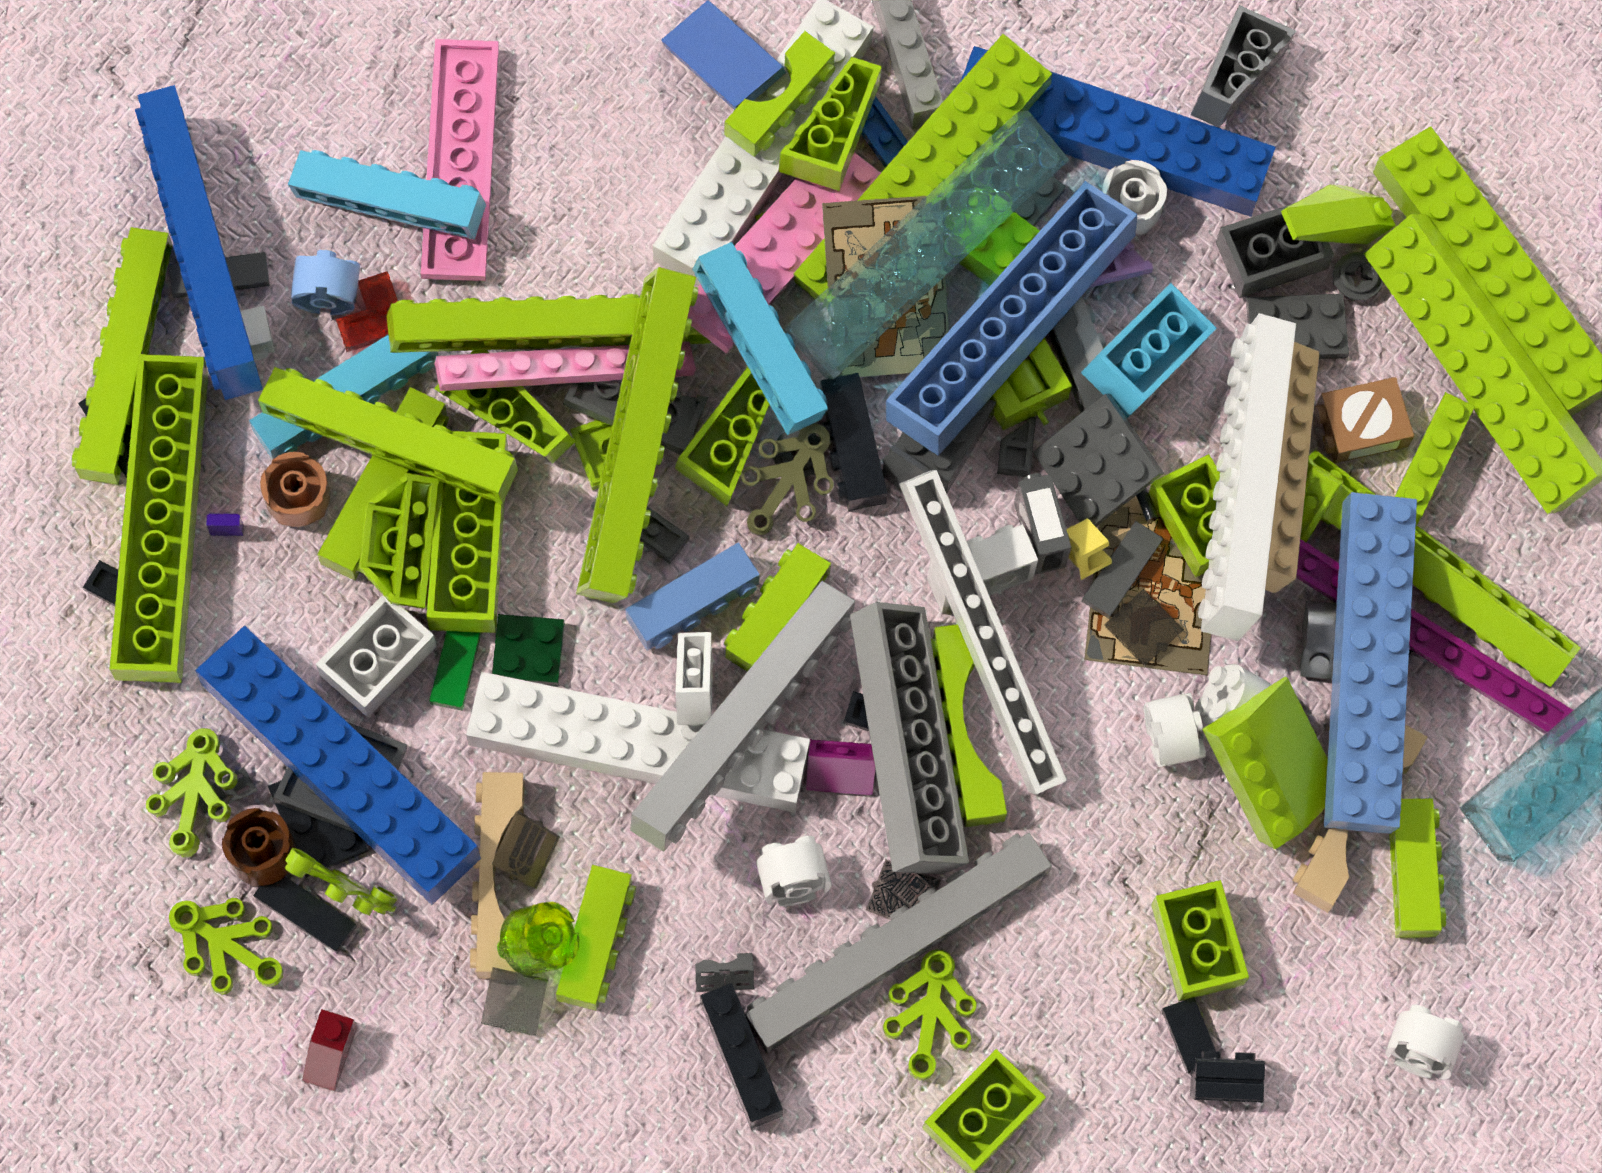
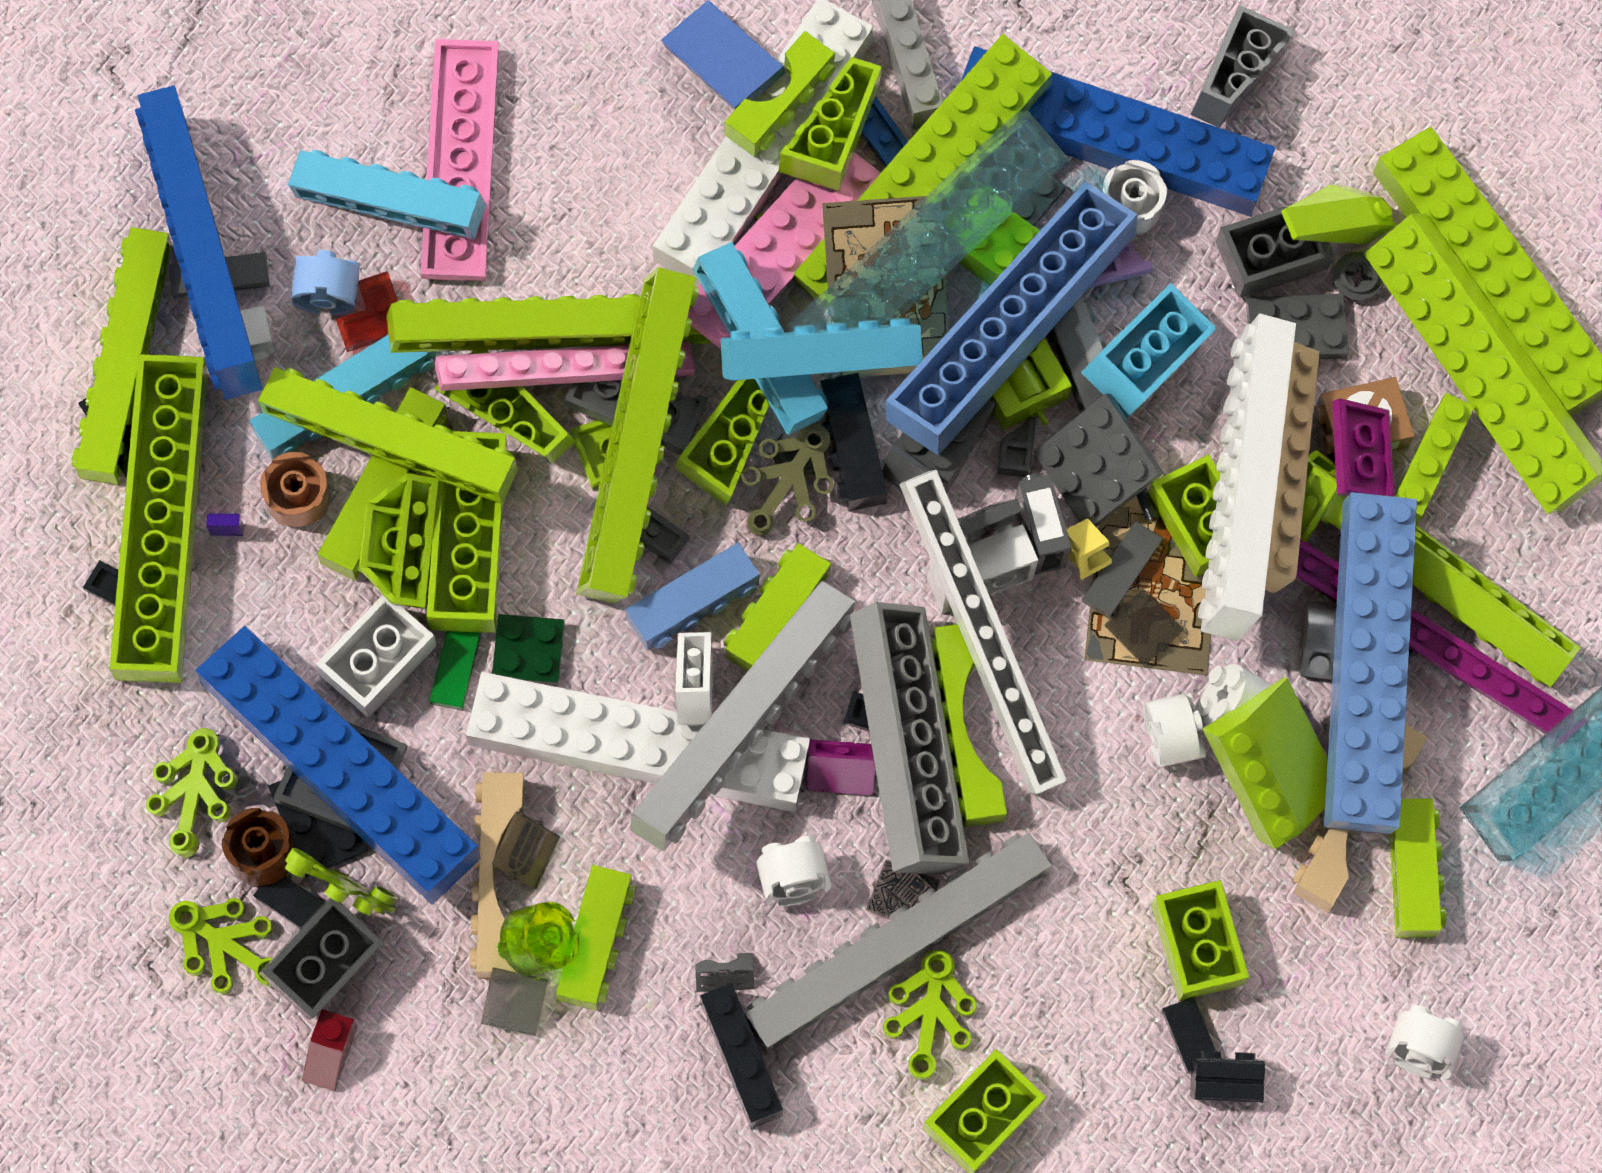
none -> dark grey brick [258,898,384,1020]
none -> medium azure brick [721,318,922,381]
none -> dark grey plate [957,499,1022,541]
none -> magenta tile [1332,398,1395,497]

